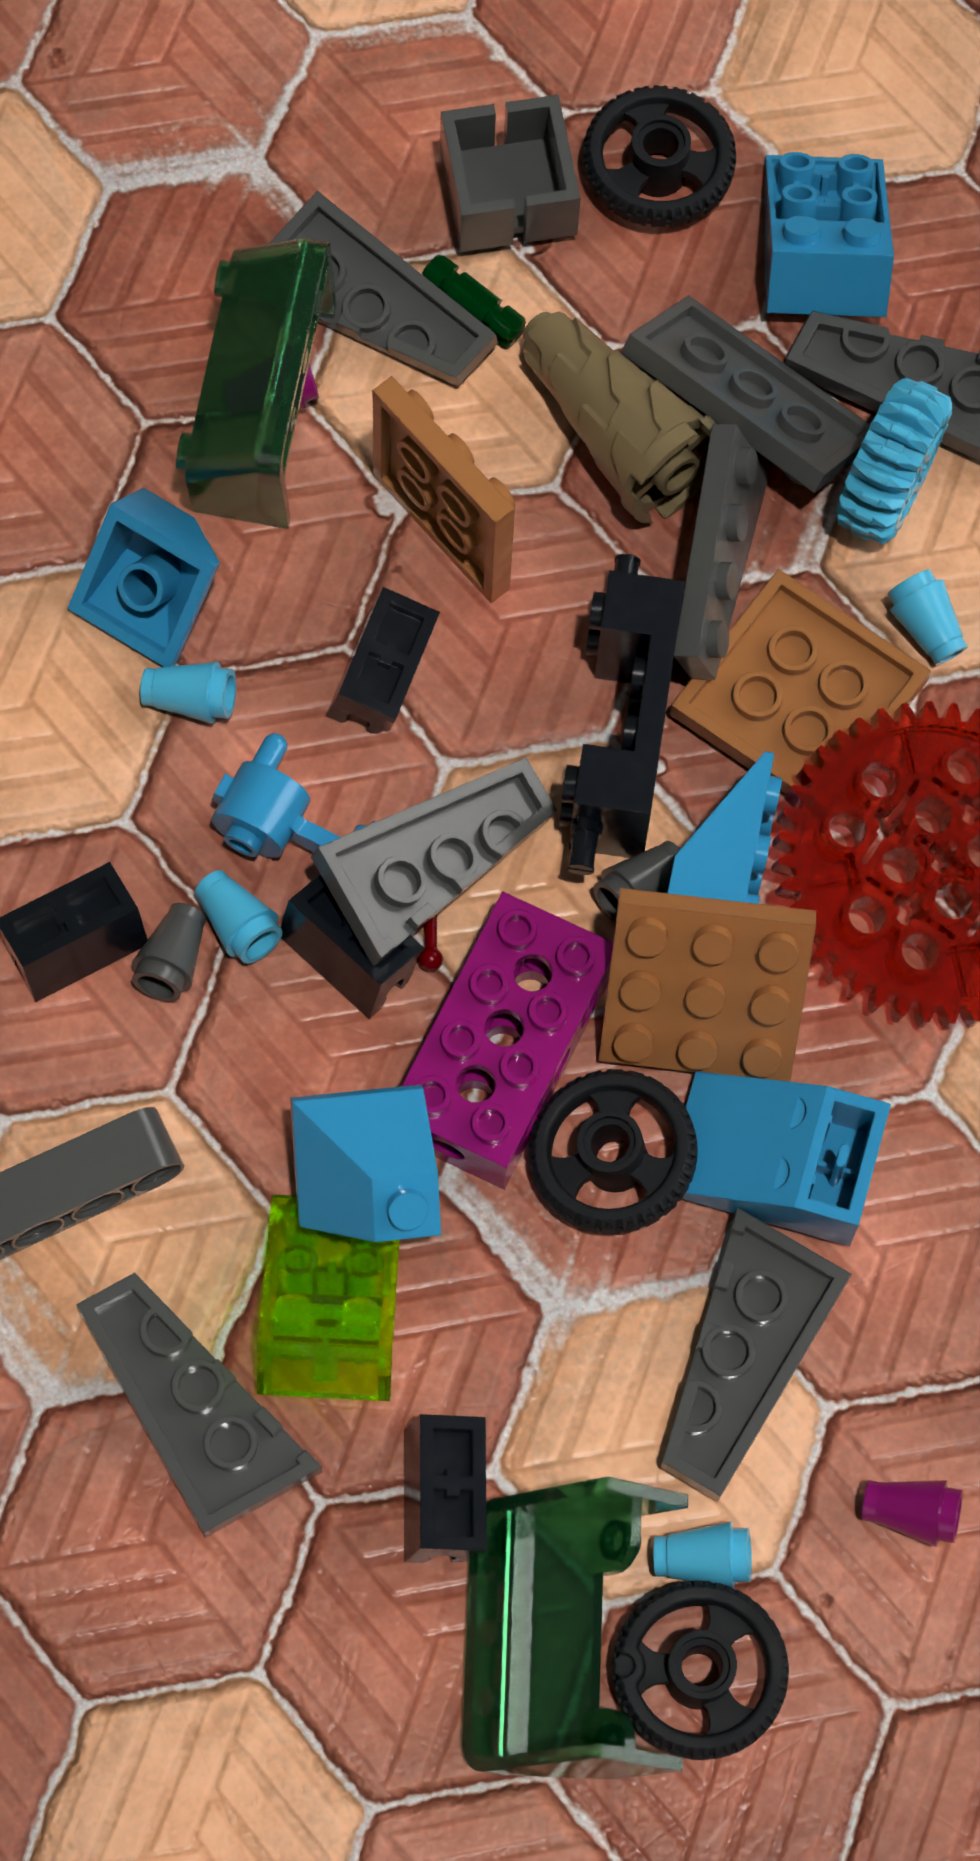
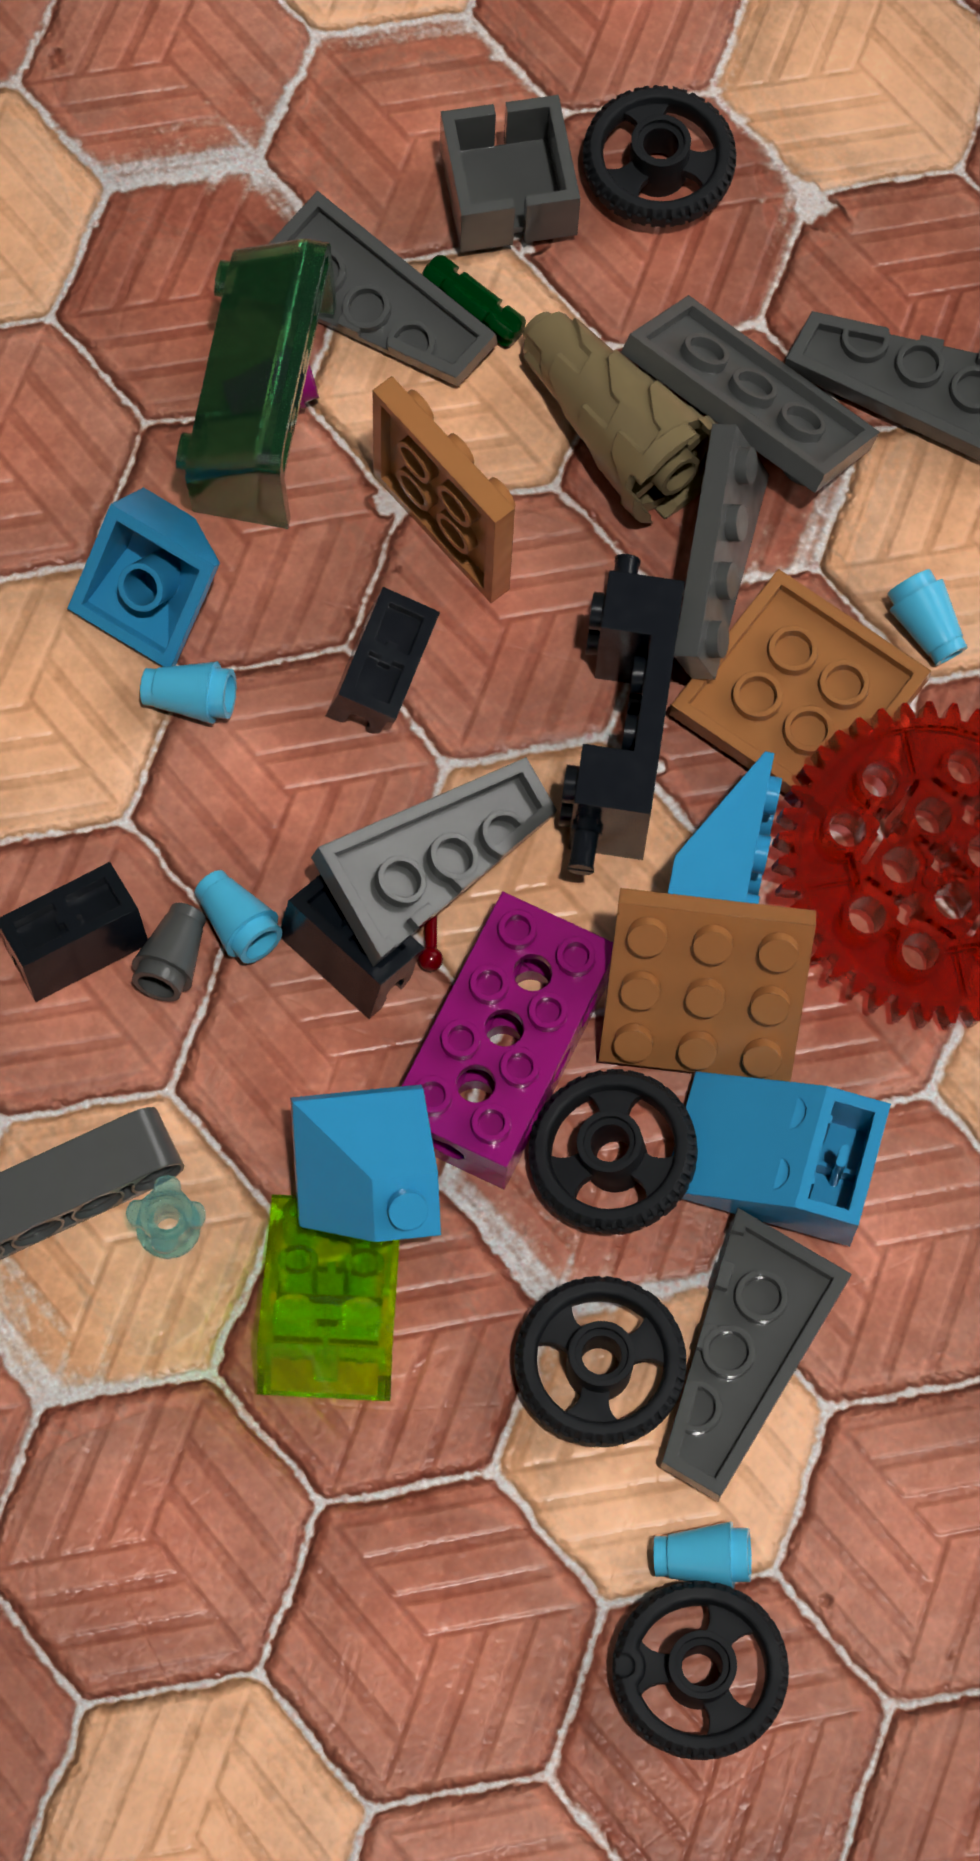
dark grey wing [76,1273,322,1538] -> none
dark azure piece [211,733,375,858] -> none
black hinge [404,1414,487,1563] -> none
clear green windscreen [462,1476,688,1779] -> none
dark grey cone [594,841,680,923] -> none
dark azure slope [764,152,894,317] -> none
medium azure gear [836,377,952,544] -> none
magenta cone [862,1480,963,1547] -> none
none -> clear light blue brick [126,1175,206,1259]
none -> black wheel [514,1276,686,1448]

